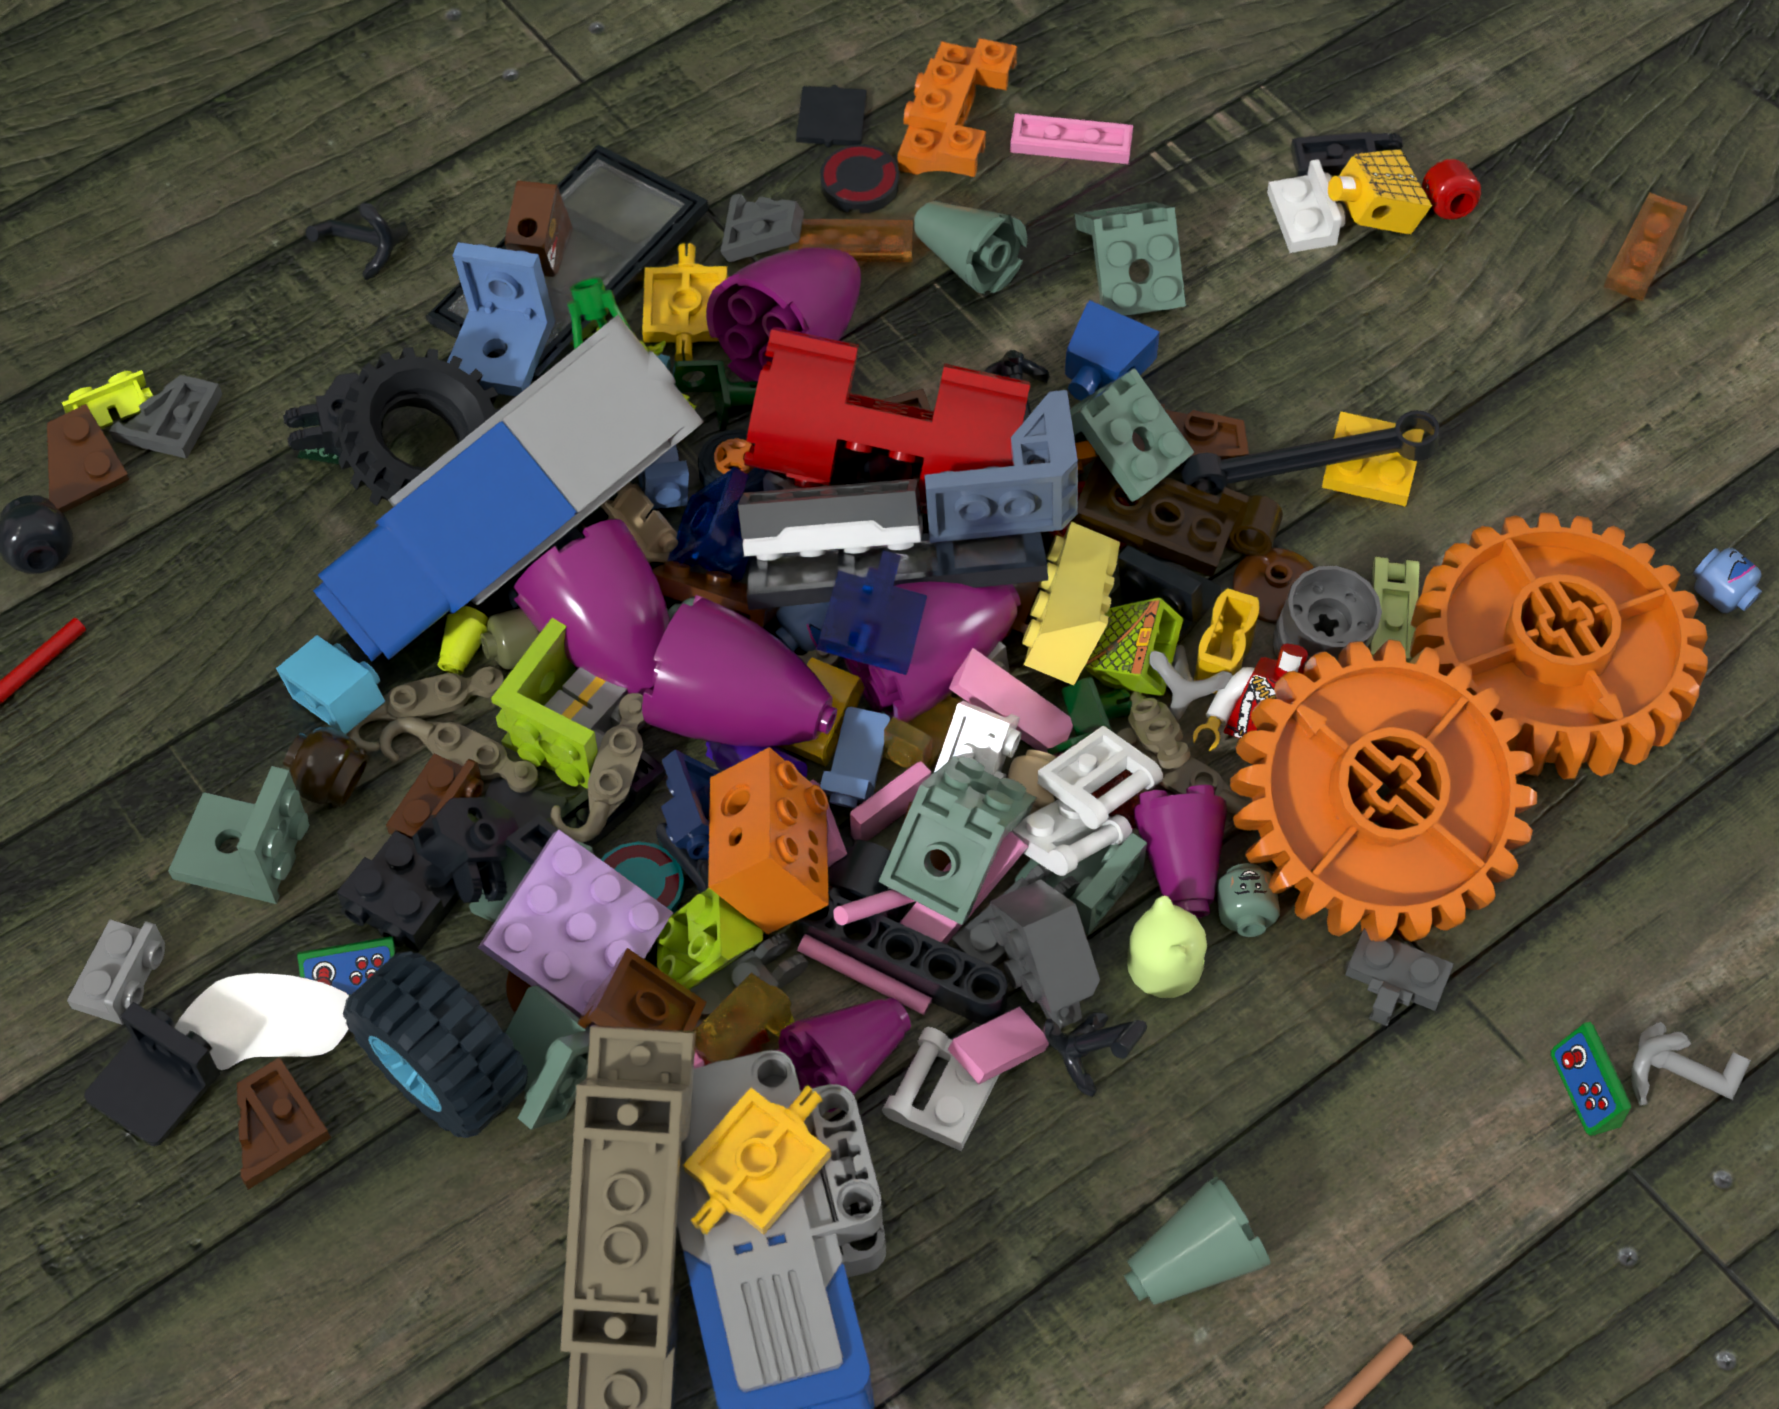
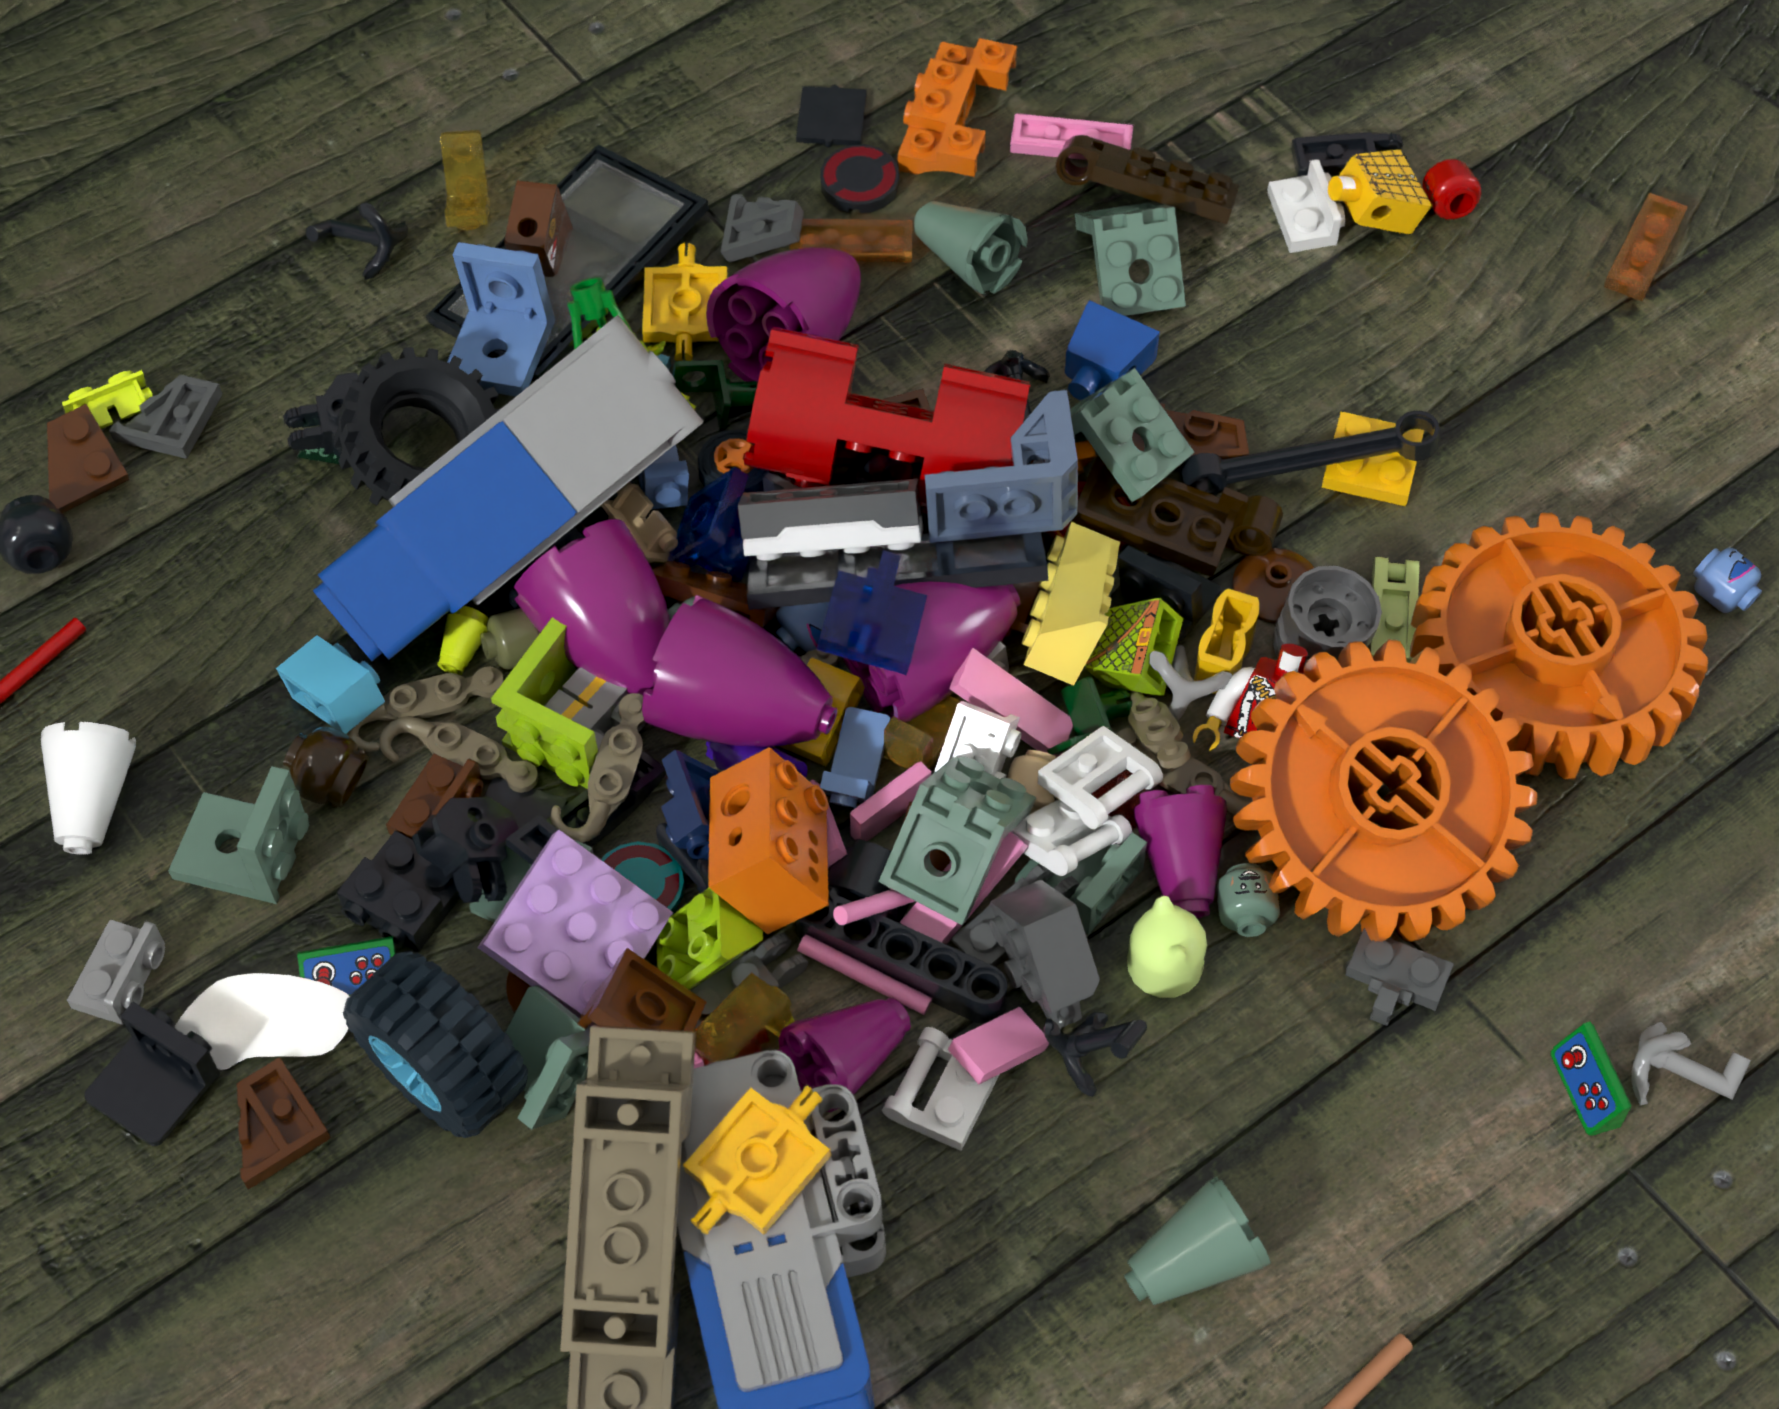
none -> white cone [41,722,136,854]
none -> clear yellow bracket [440,130,490,230]
none -> dark brown hinge [1056,135,1240,224]

